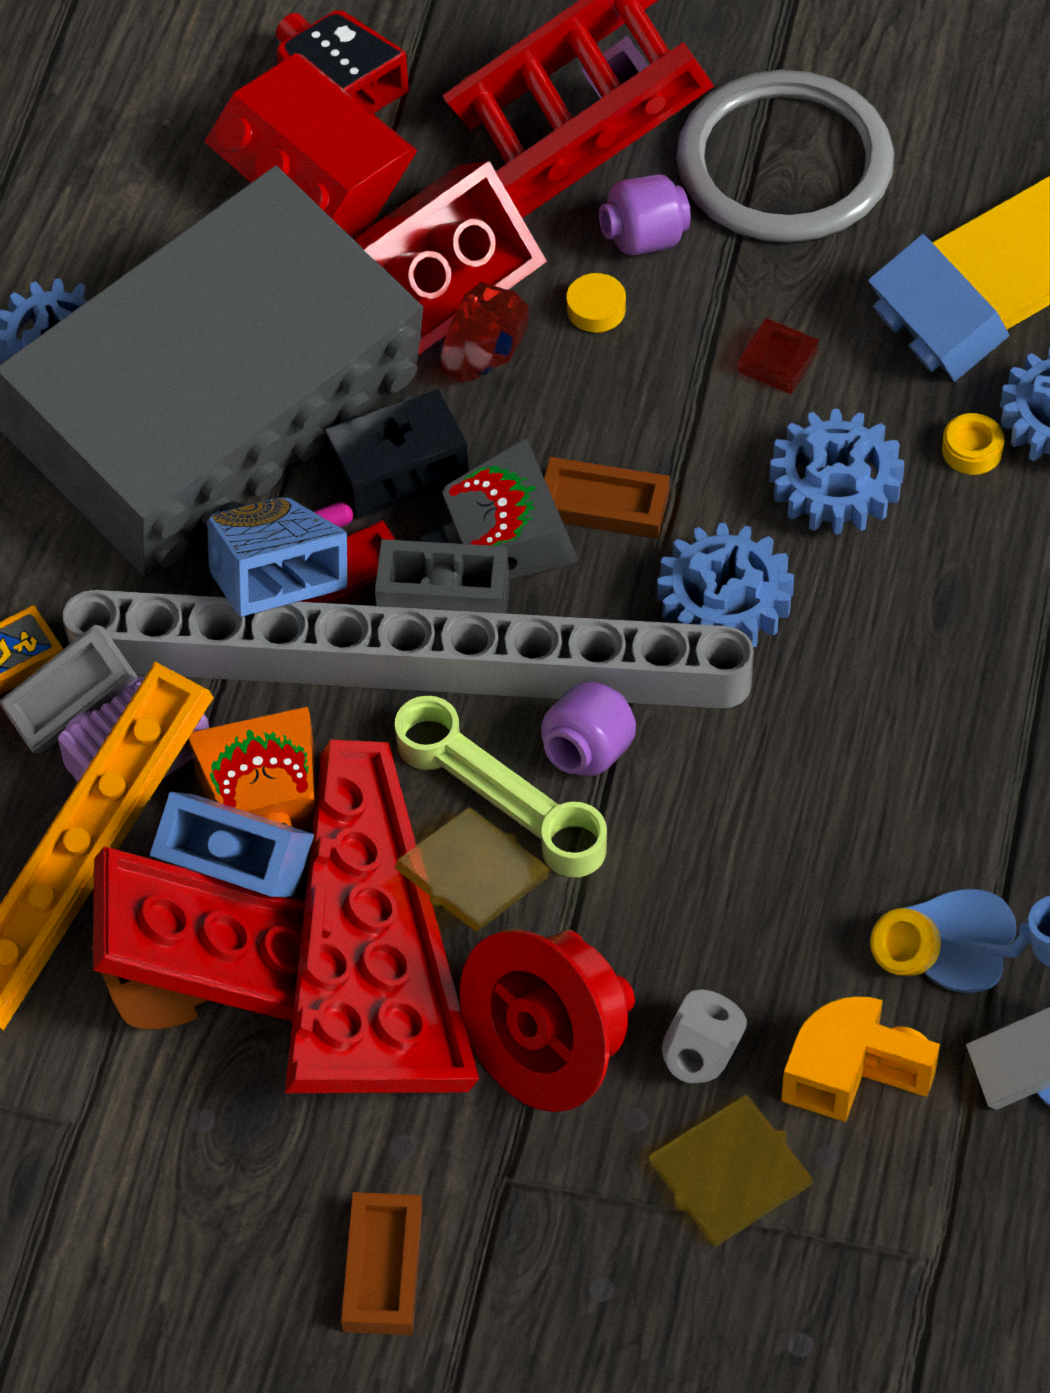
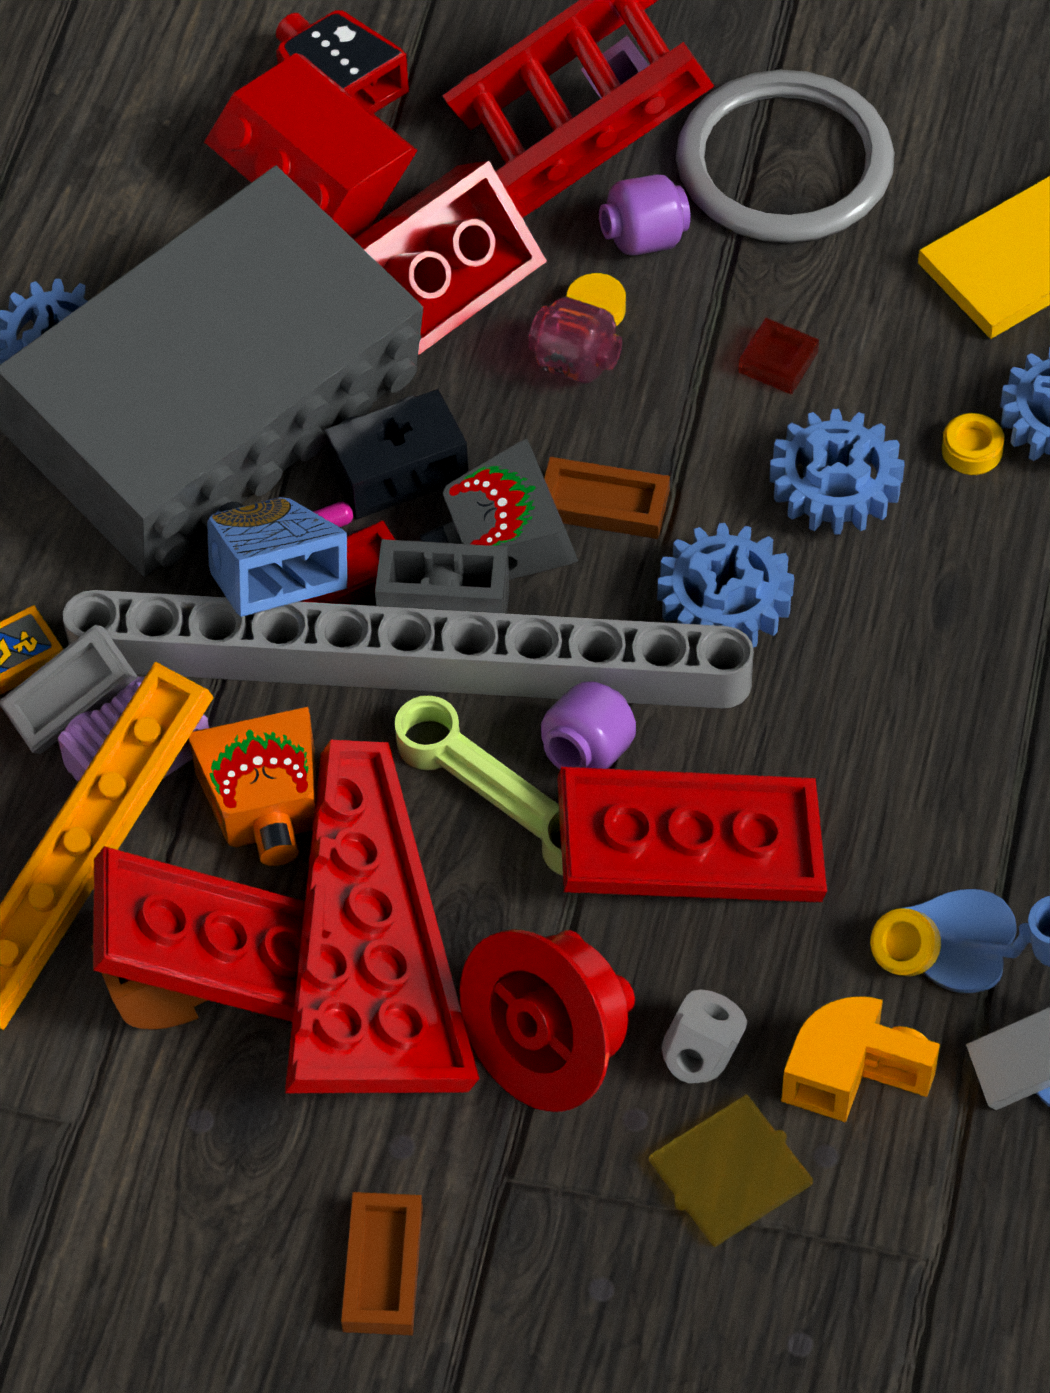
medium blue brick [150,792,315,897] -> none
clear yellow piece [395,807,550,932] -> none
clear red rock [441,282,529,382] -> none
medium blue brick [868,234,1010,382] -> none
none -> clear pink head [529,297,623,384]
none -> red tile [557,767,827,902]

